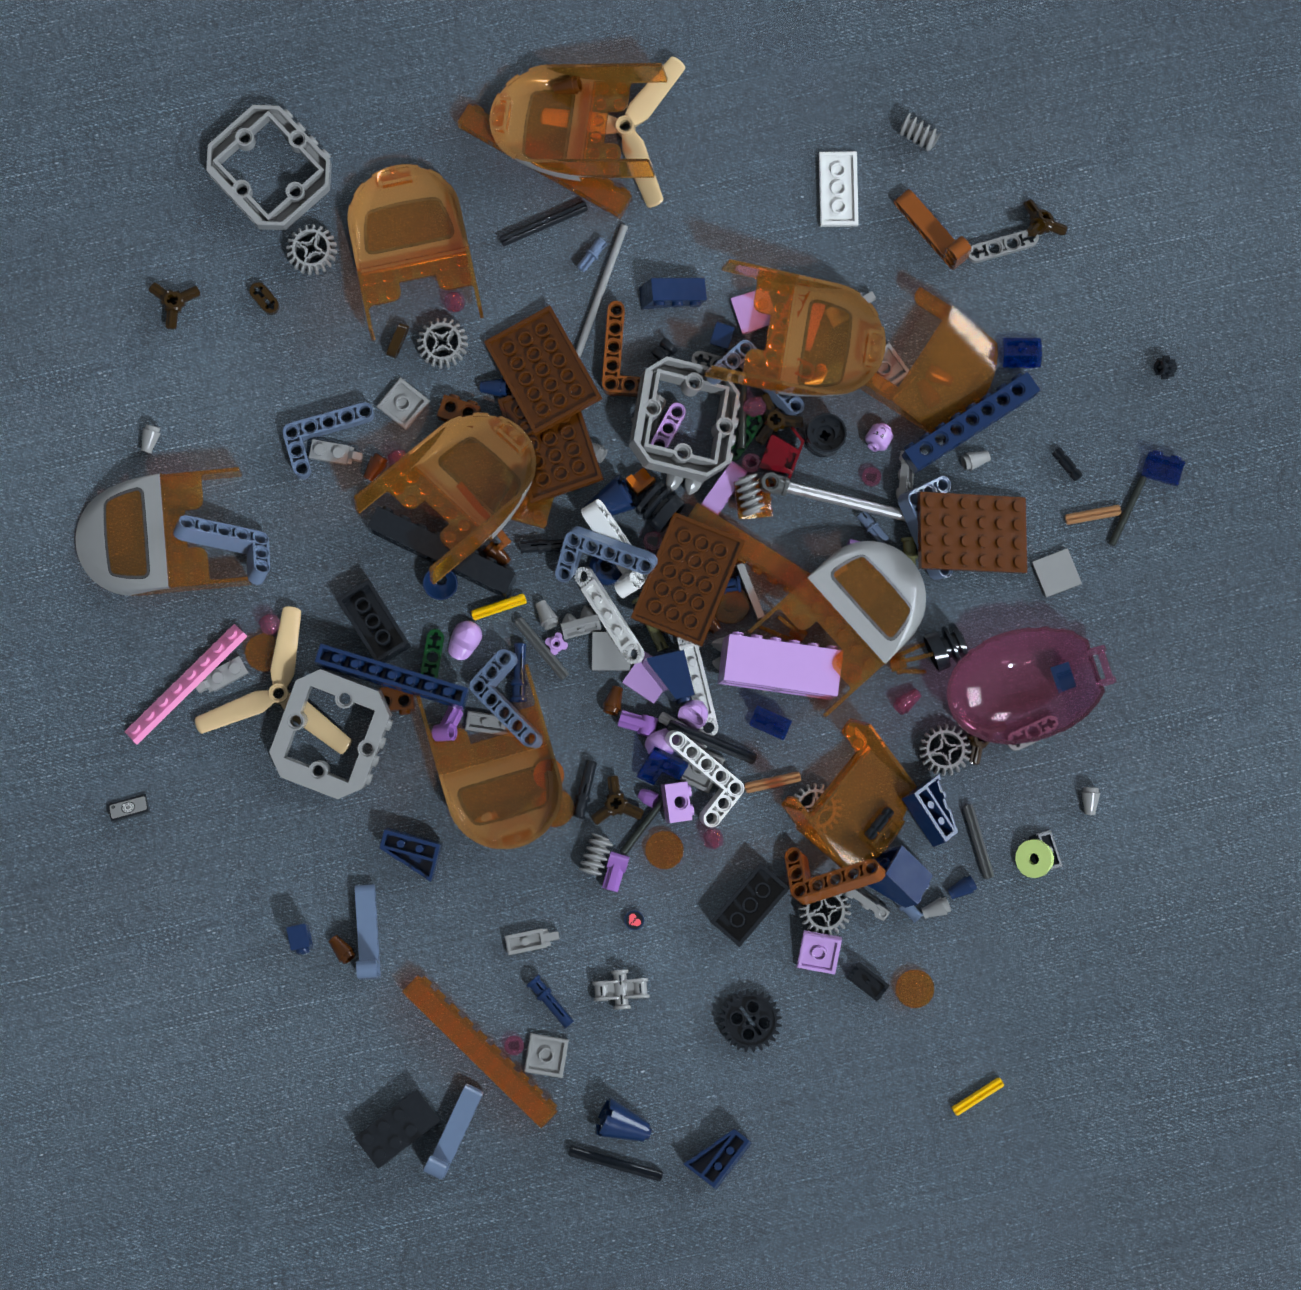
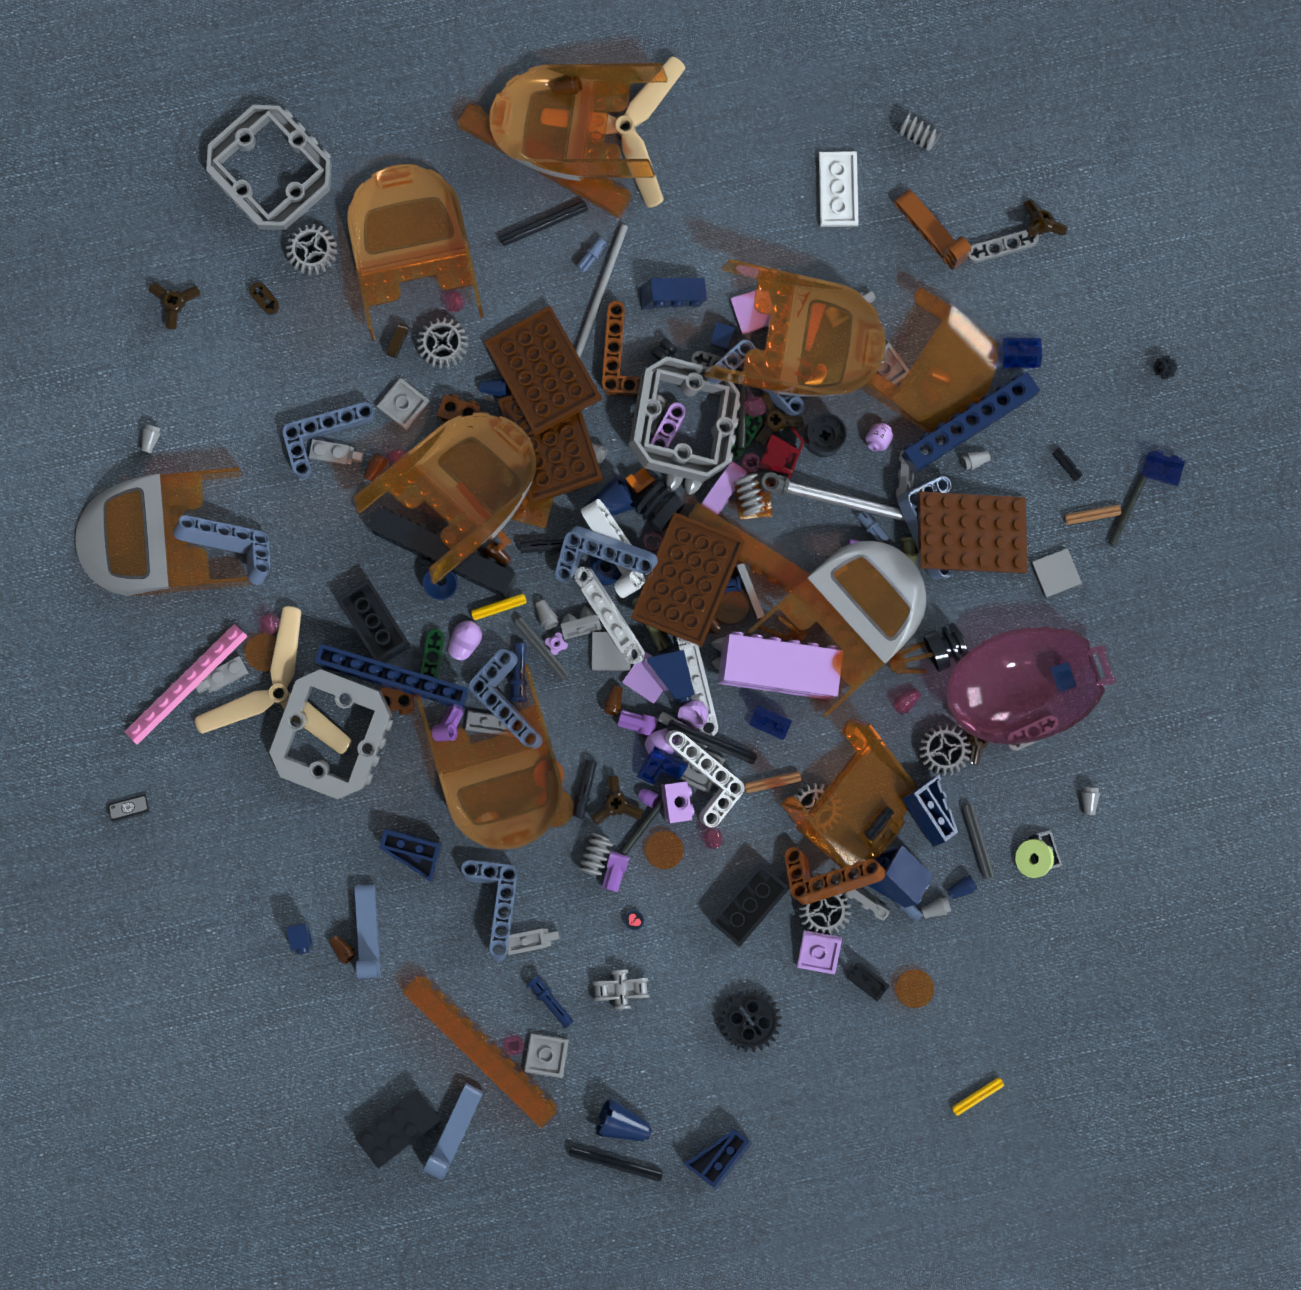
clear pink tile [862,467,881,487] -> none
none -> sand blue beam [461,860,517,961]

